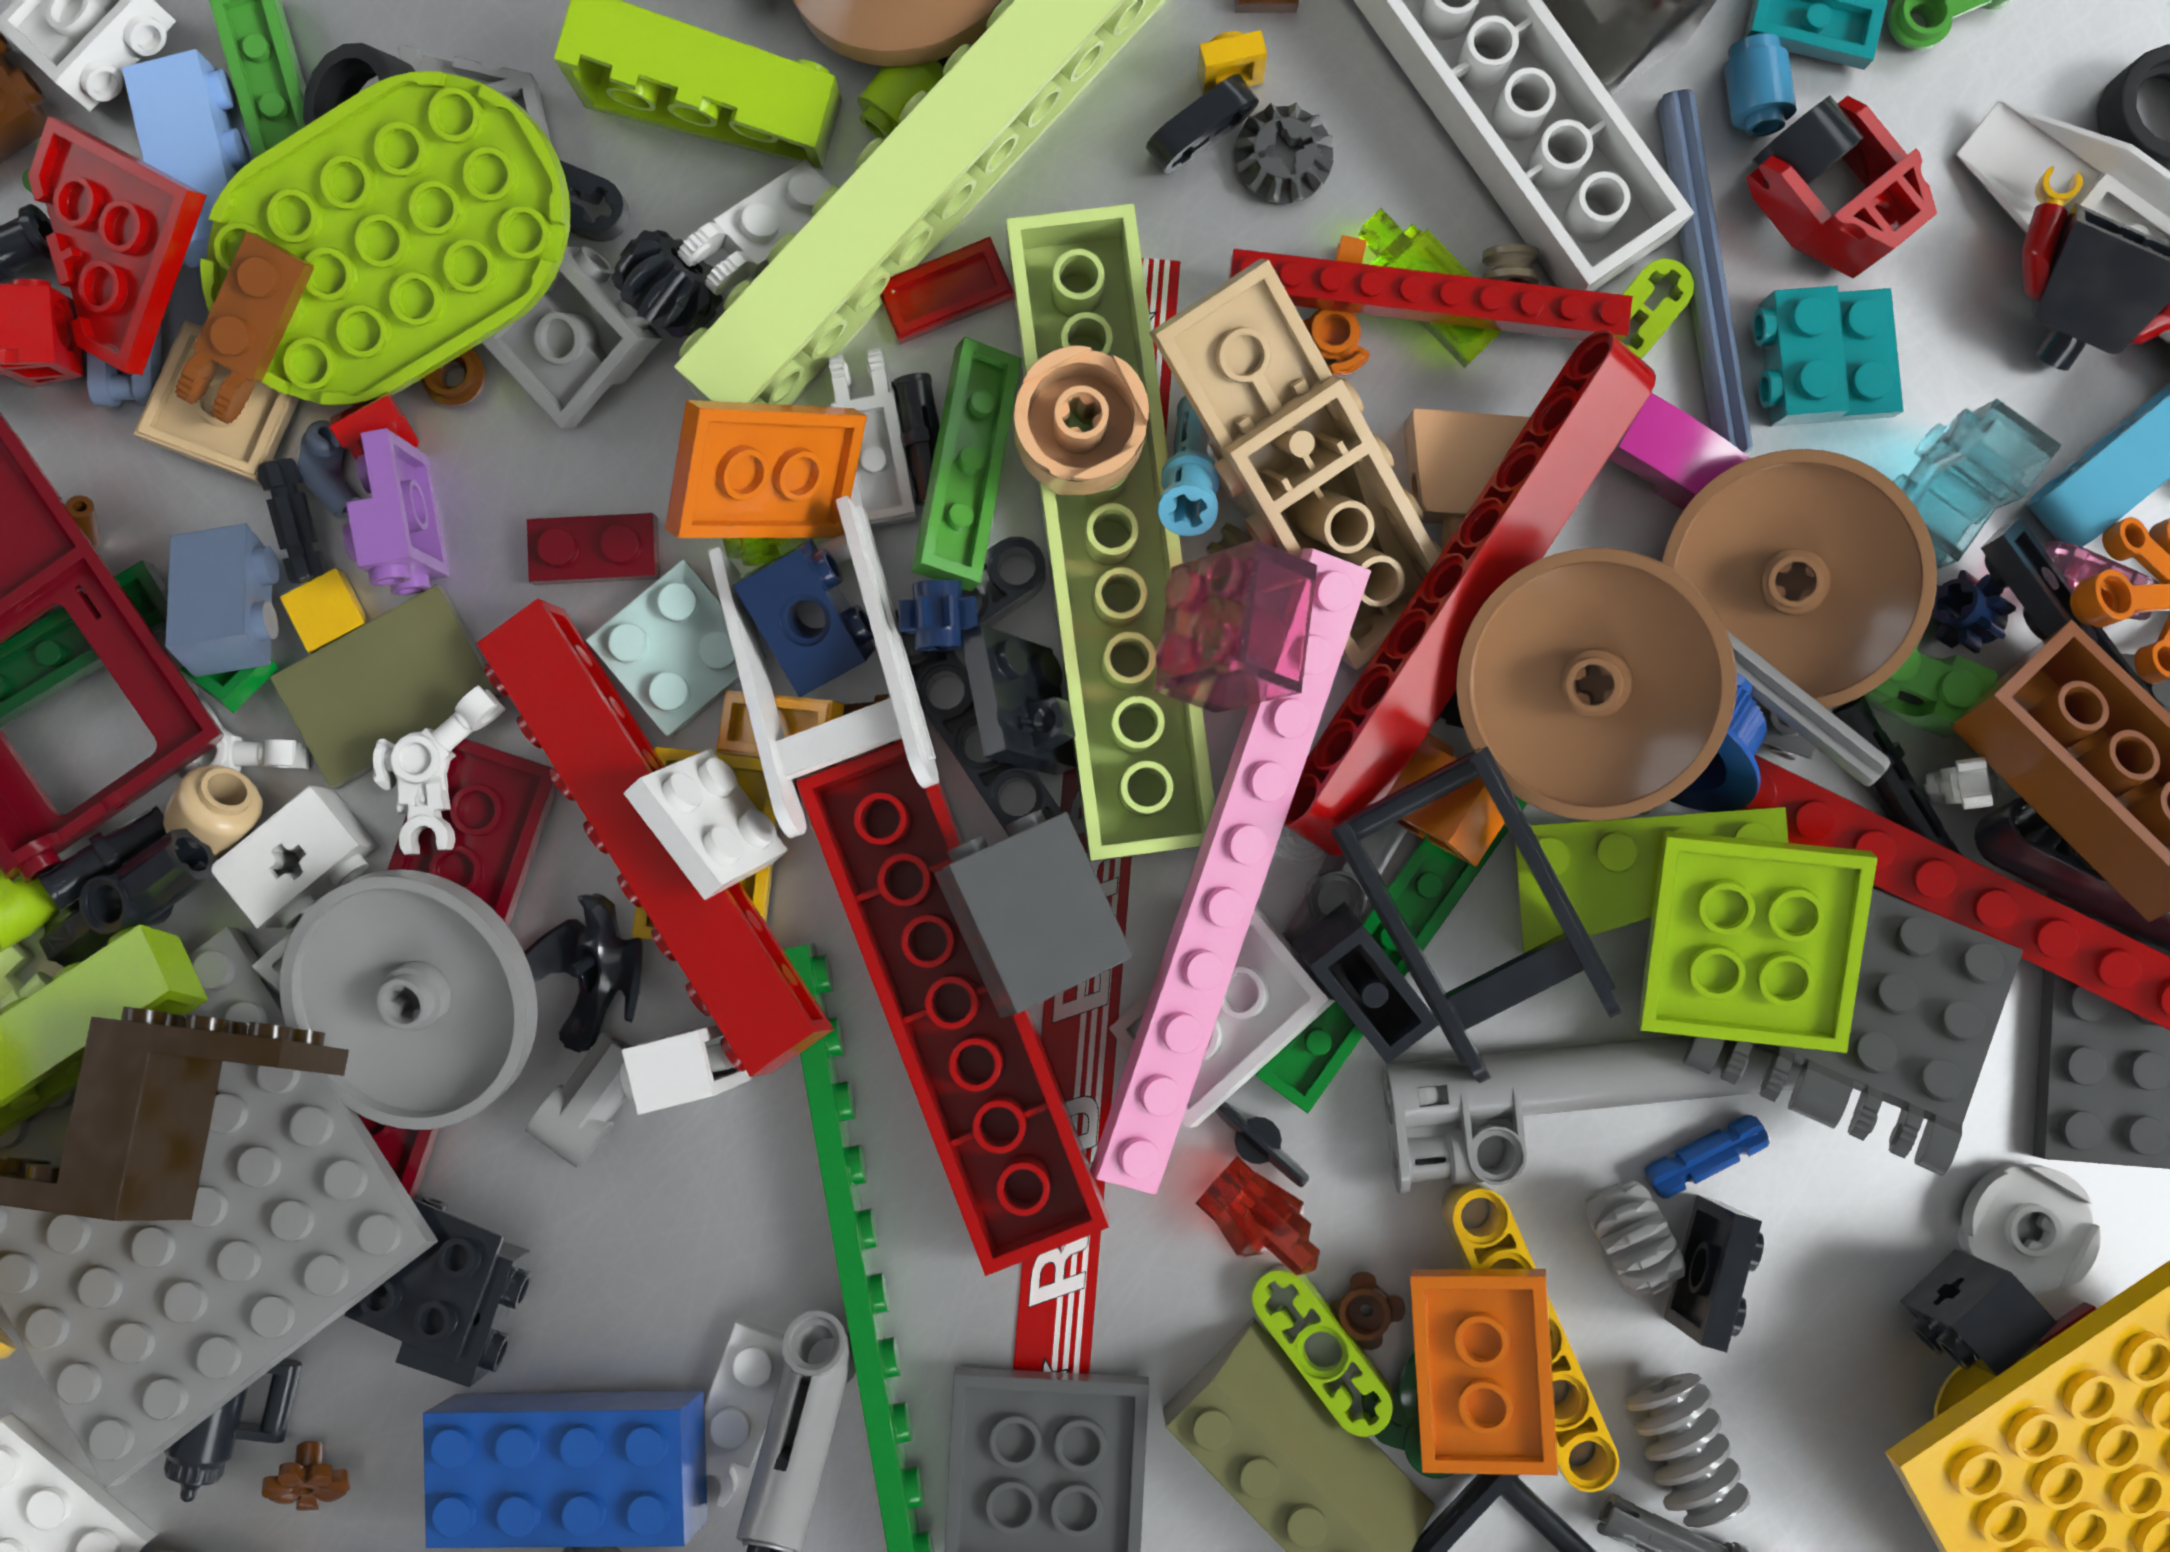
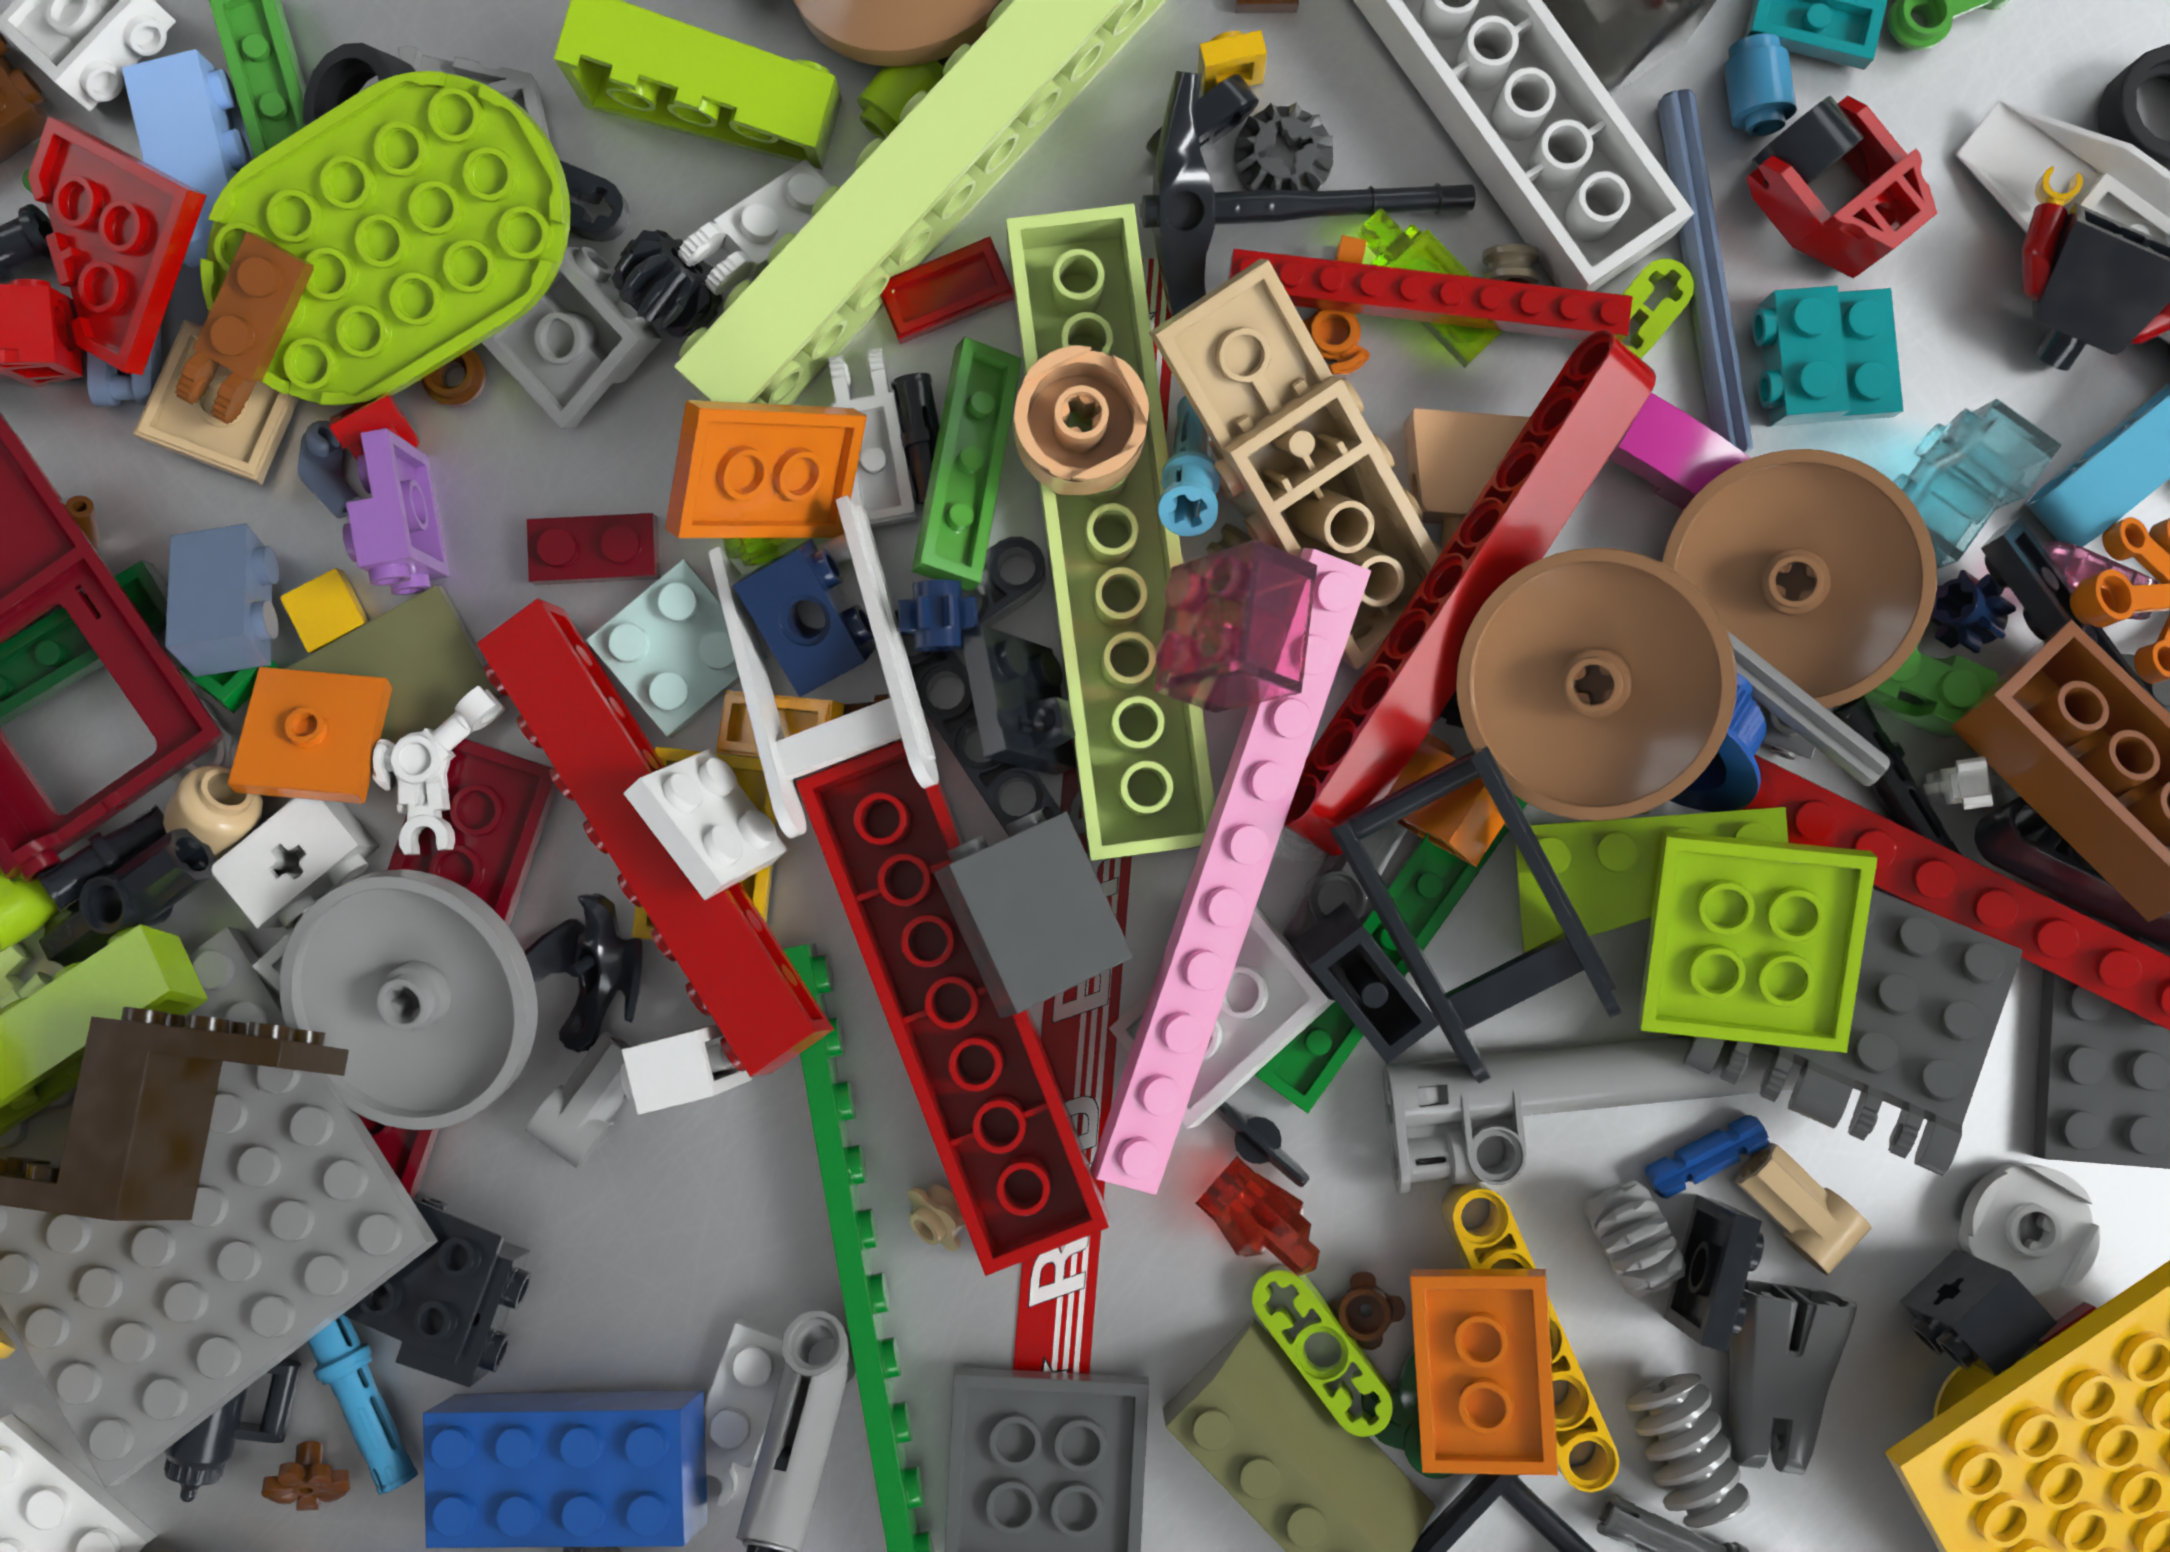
black axle [258,458,327,584] -> none
none -> orange plate [227,667,393,804]
none -> dark azure pin [307,1312,418,1495]
none -> tan plate [907,1184,965,1252]
none -> black piece [1139,71,1476,317]
none -> dark grey piece [1728,1280,1857,1475]
none -> tan piece [1734,1143,1872,1276]

